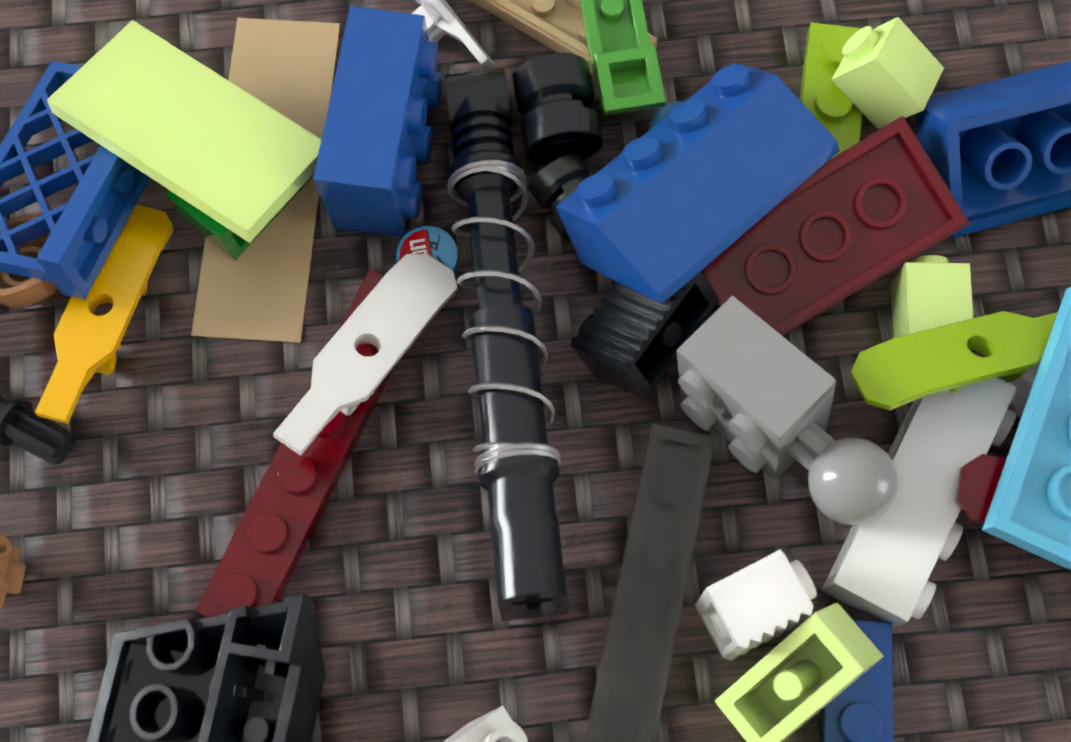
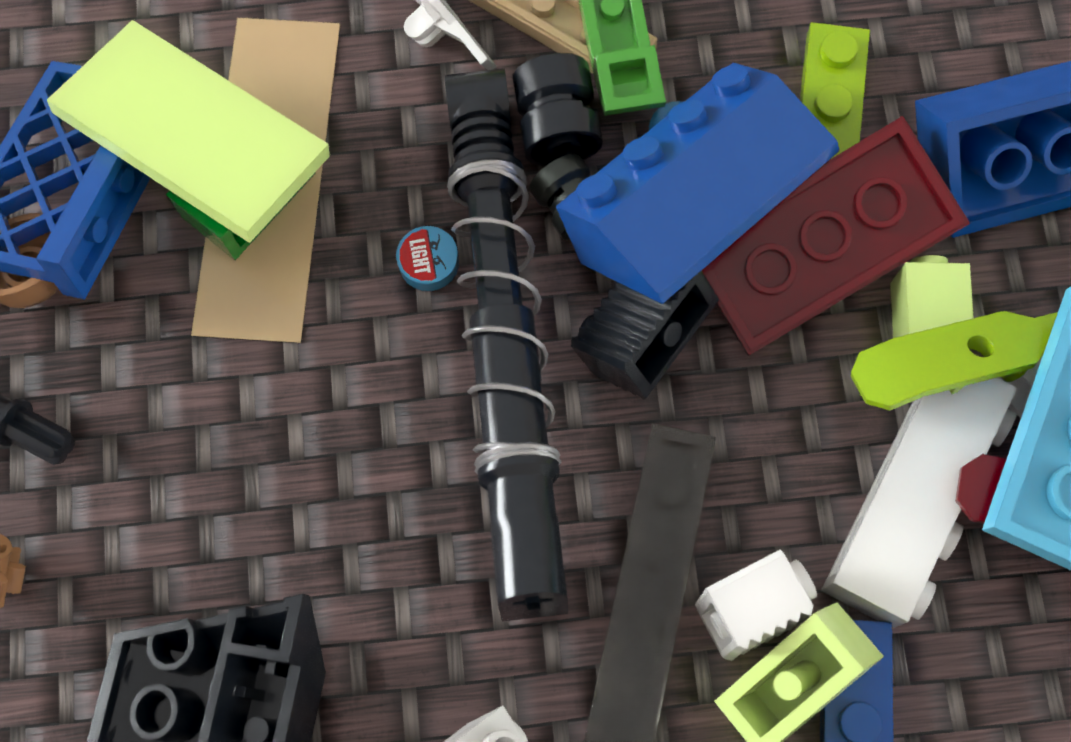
yellow piece [35,205,174,424] -> none
dark red plate [195,269,395,617] -> none
white piece [273,254,458,456] -> none
blue brick [313,6,443,238] -> none
light grey brick [676,295,898,525] -> none
yellowish green brick [832,17,944,129] -> none

